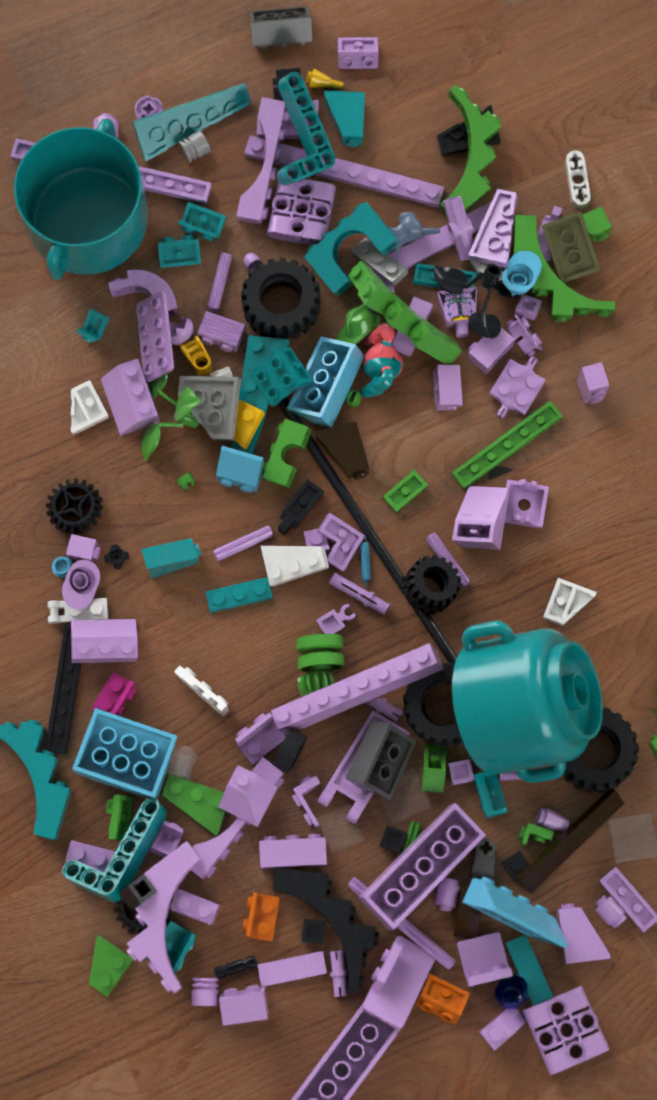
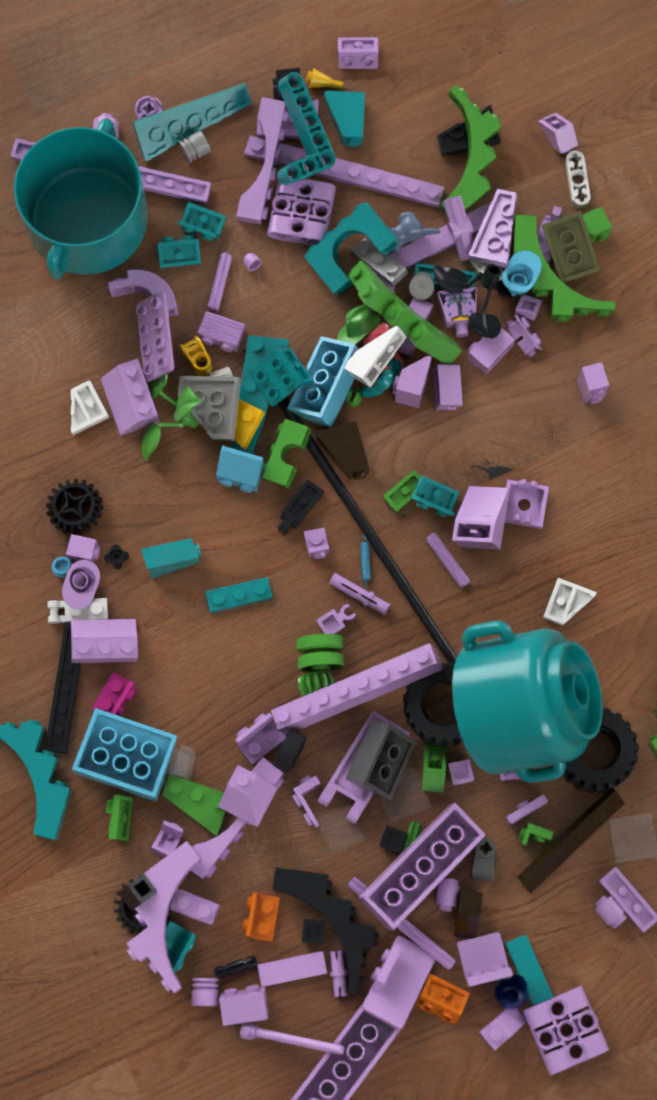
teal beam [63,798,167,902] -> none
lavender plate [65,840,125,872] -> none
teal bracket [77,309,110,343] -> none
bright green wing [89,935,133,997] -> none
lavender hair [169,317,194,346] -> none
white wing [174,666,229,717] -> none
bright green hinge [176,472,195,490] -> none
lavender axle [213,526,273,561] -> none
black tyre [241,258,320,339] -> none
dark grey slope [249,6,313,49] -> none
lavender brick [259,834,327,869] -> none
white wing [261,546,329,587] -> none
lavender plate [317,513,365,572] -> none
lavender pin [365,697,403,723] -> none
black tyre [403,555,461,614] -> none
bright green tile [451,400,563,490] -> none
medium azure slope [463,877,568,948] -> none
teal hinge [474,772,508,819] -> none
lavender plate [488,356,545,419] -> none
black plate [501,851,529,881] -> none
lavender cone [535,807,569,832] -> none
lavender slope [556,903,611,964] -> none
none -> lavender piece [240,1022,345,1055]
none -> white slope [344,326,407,388]
none -> lavender slope [392,356,432,408]
none -> light grey piece [409,272,435,300]
none -> teal bracket [411,475,460,518]
none -> lavender plate [505,794,548,826]
none -> lavender slope [538,113,579,154]

